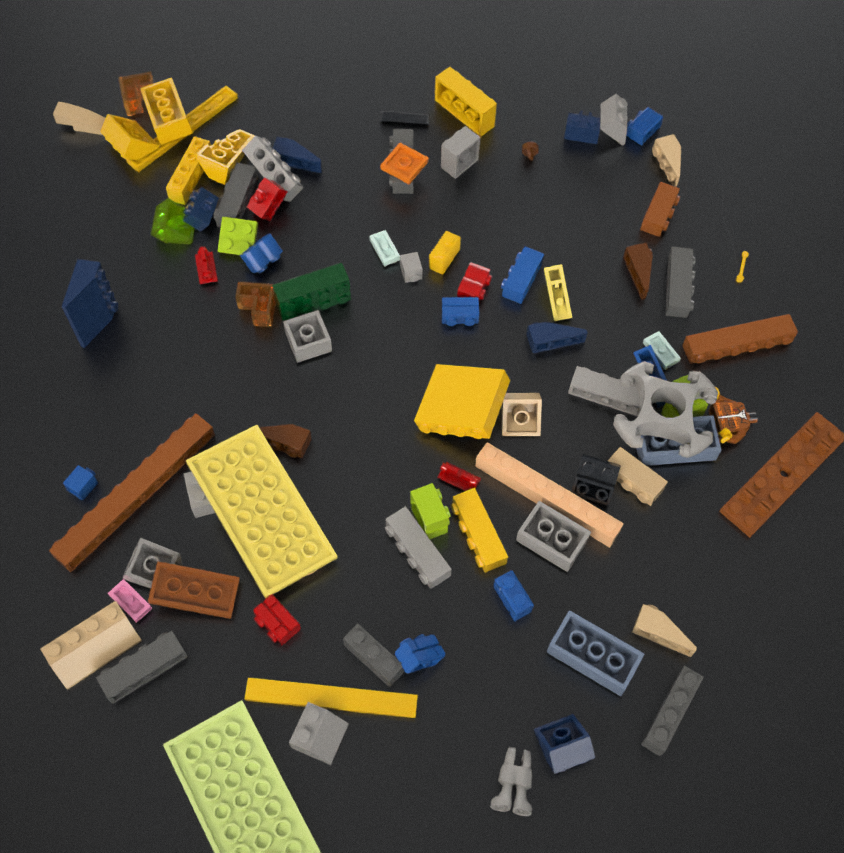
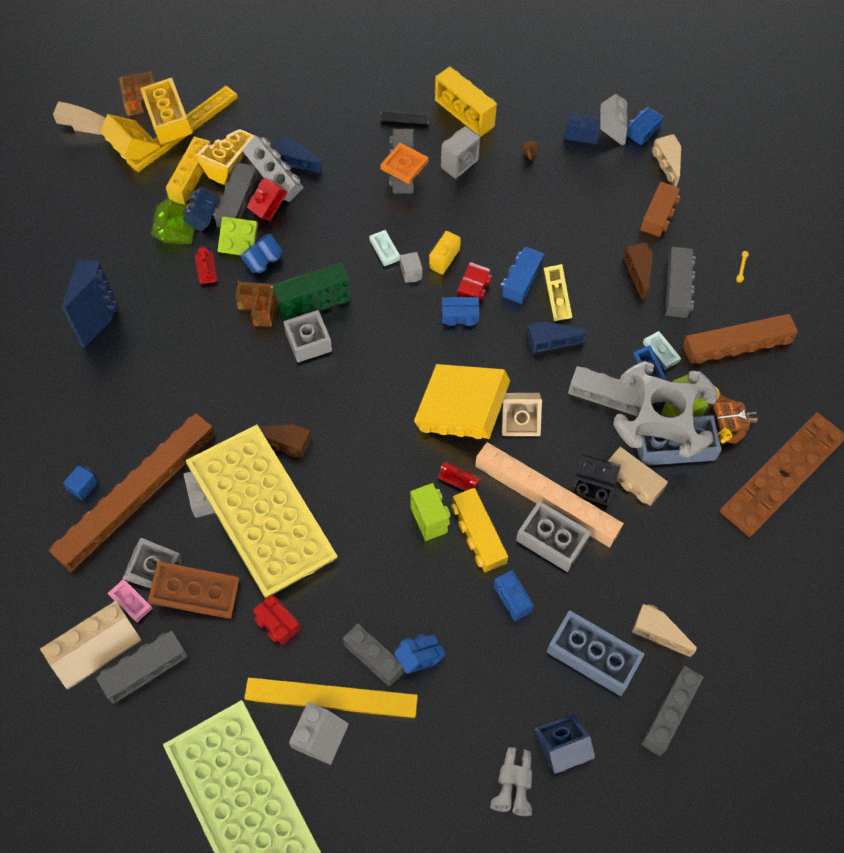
light grey brick [385,506,452,589] -> none

